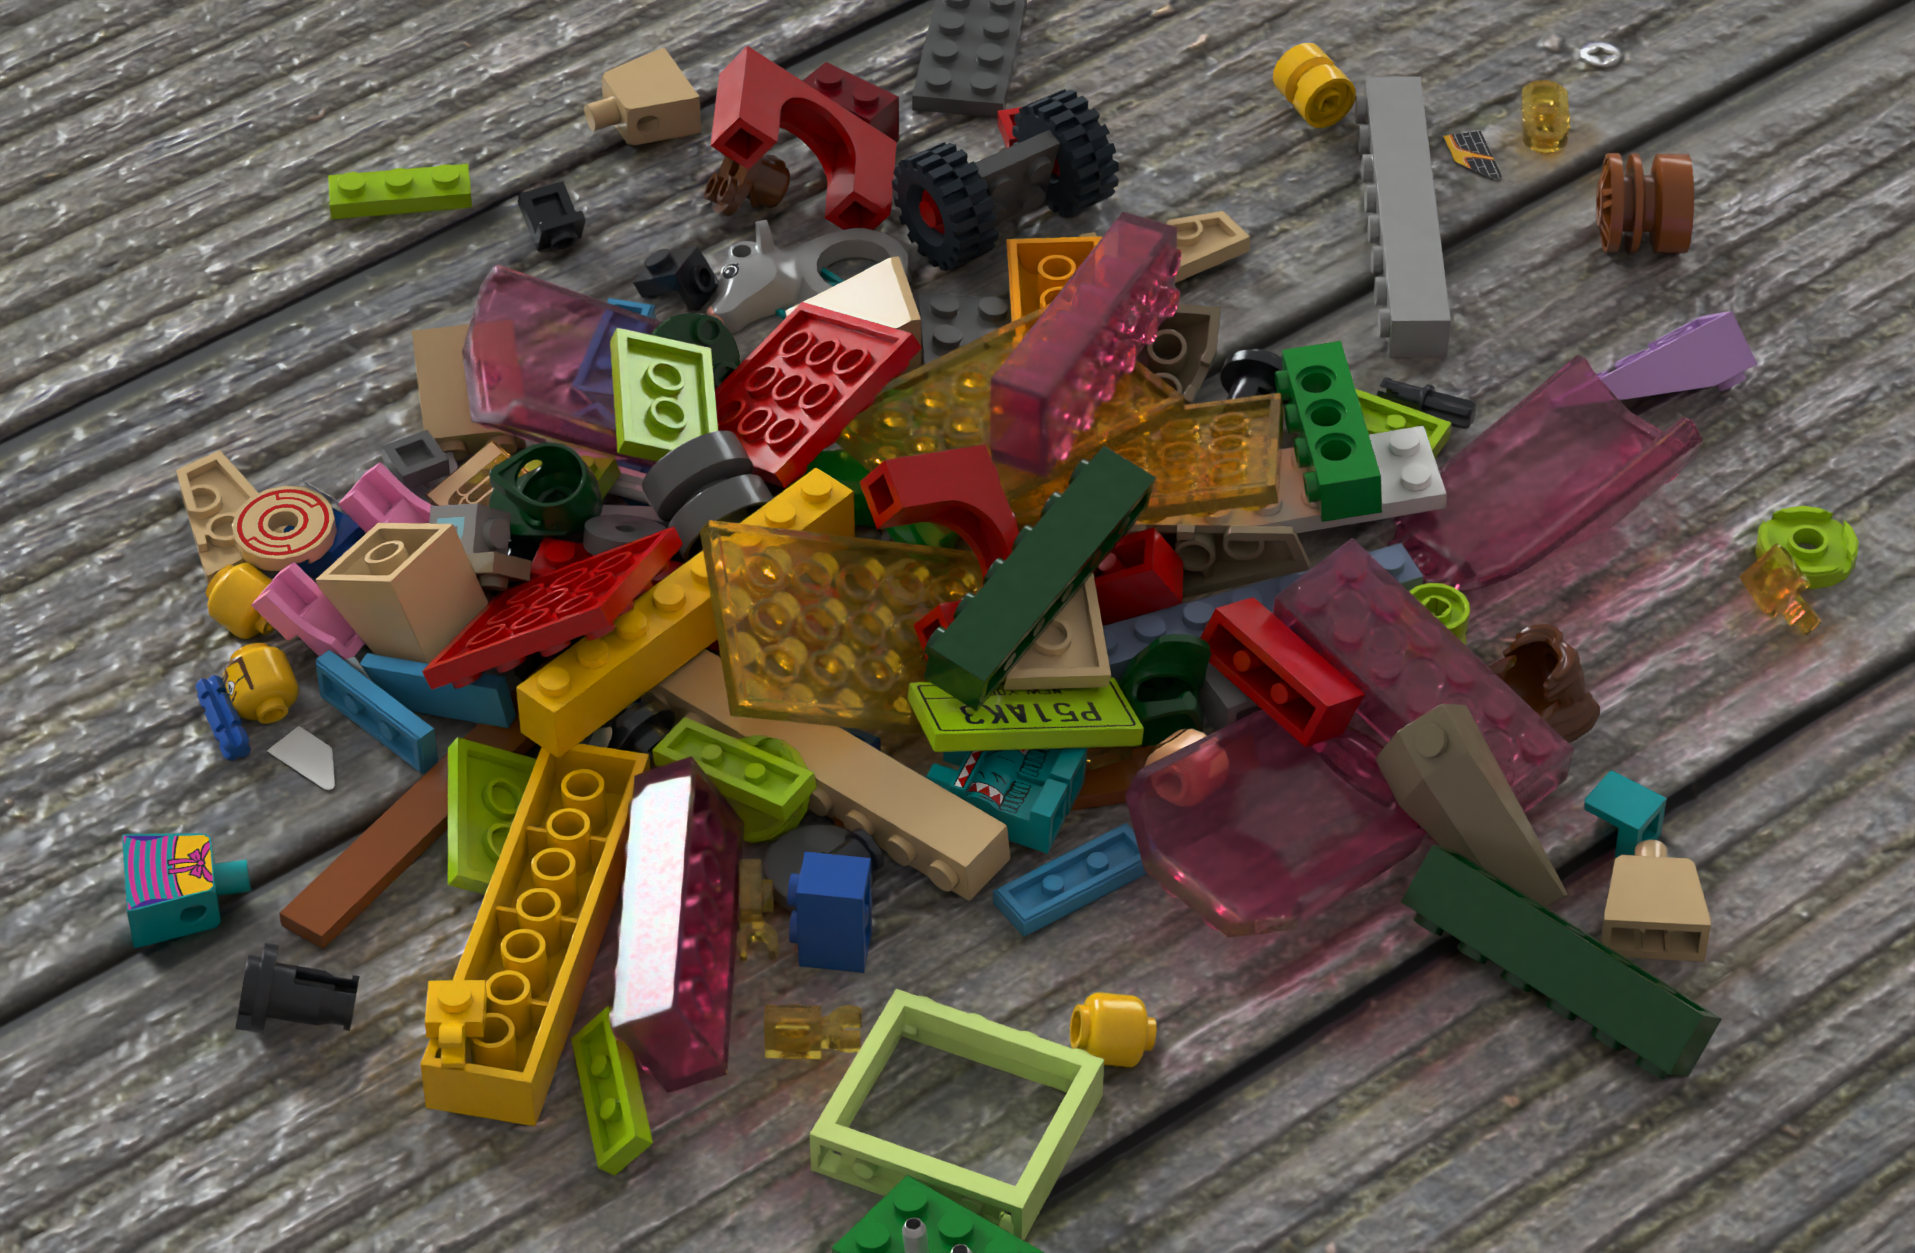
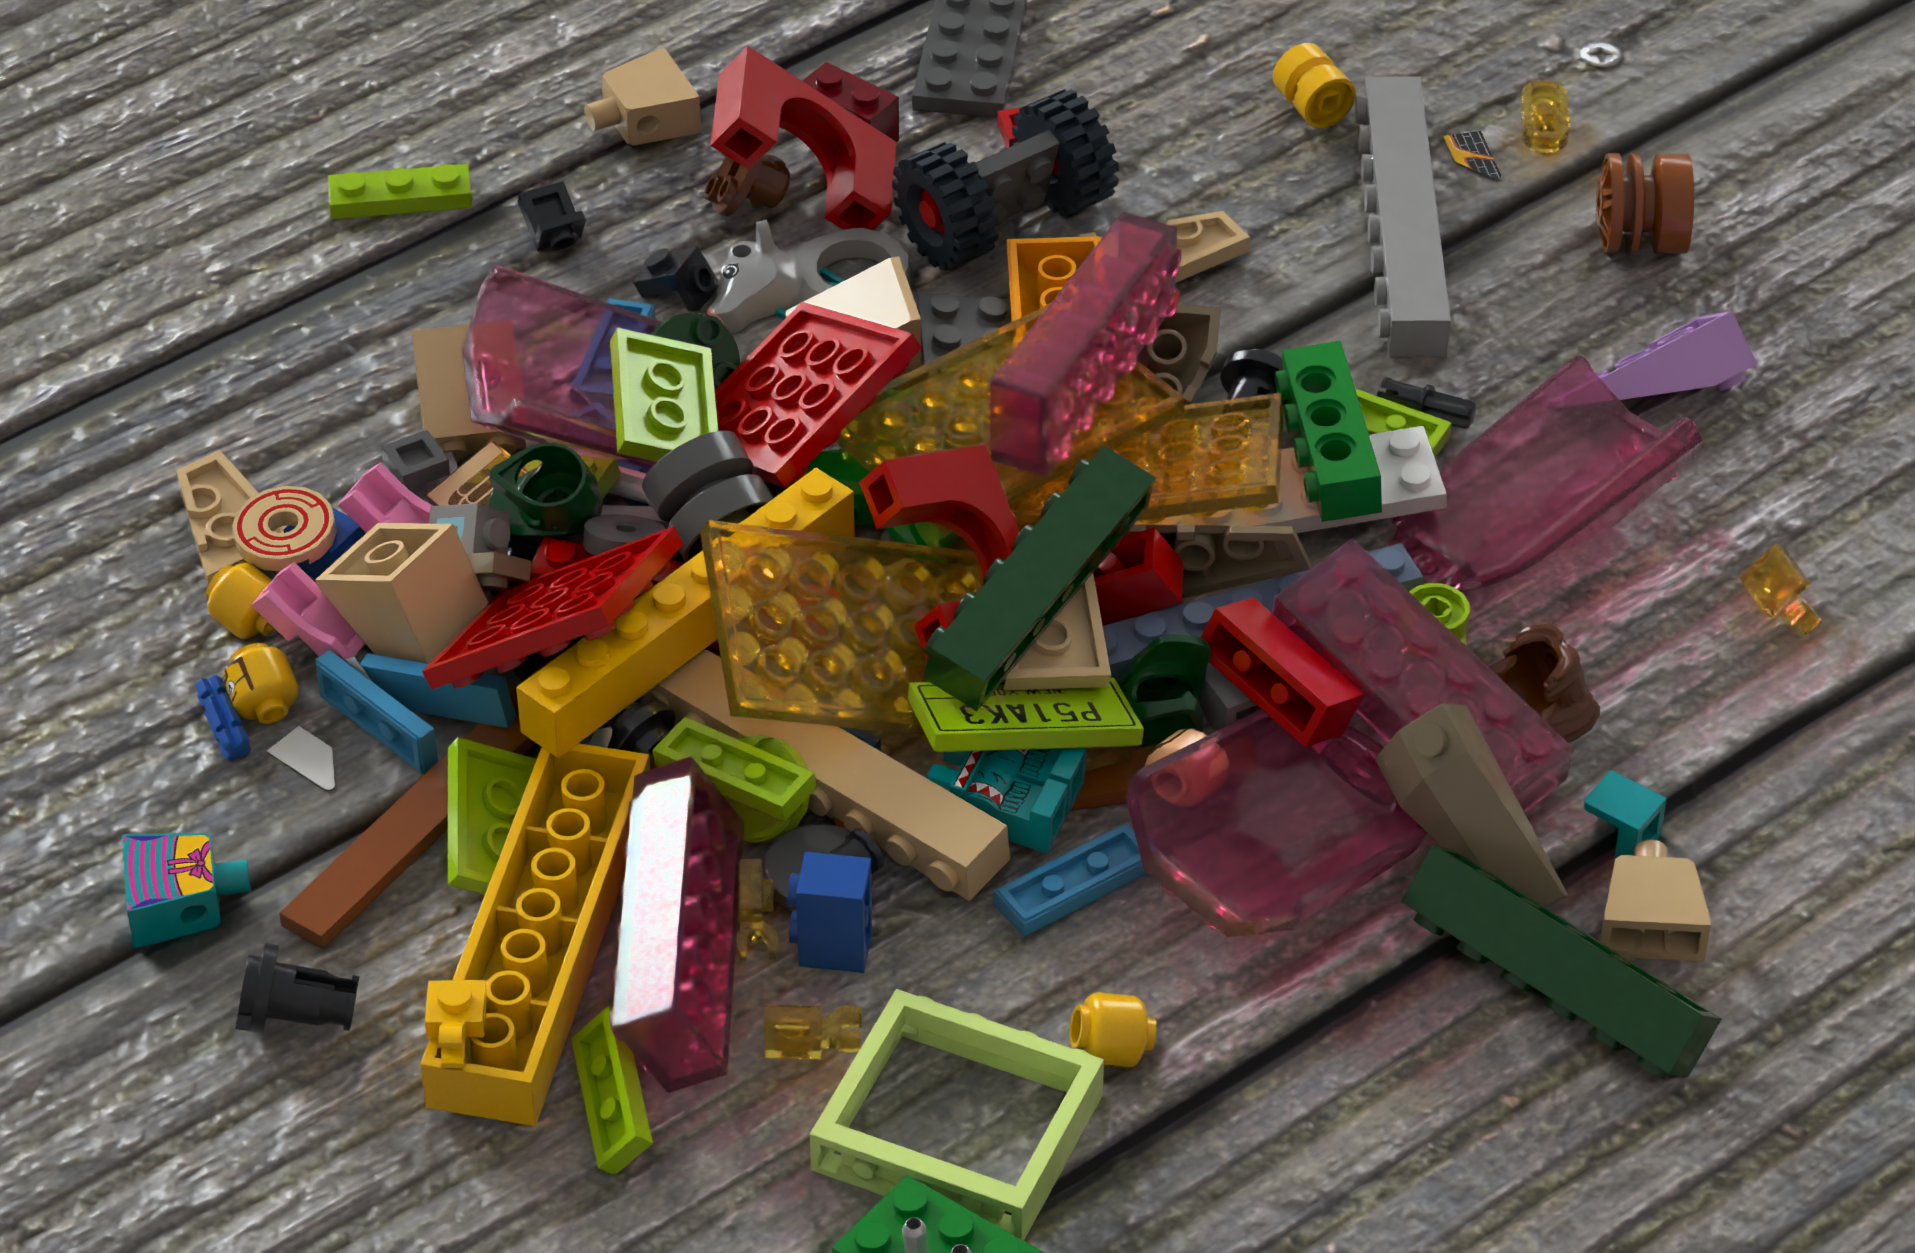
sticker [297,477,339,507] -> none
lime tile [1755,506,1859,589] -> none

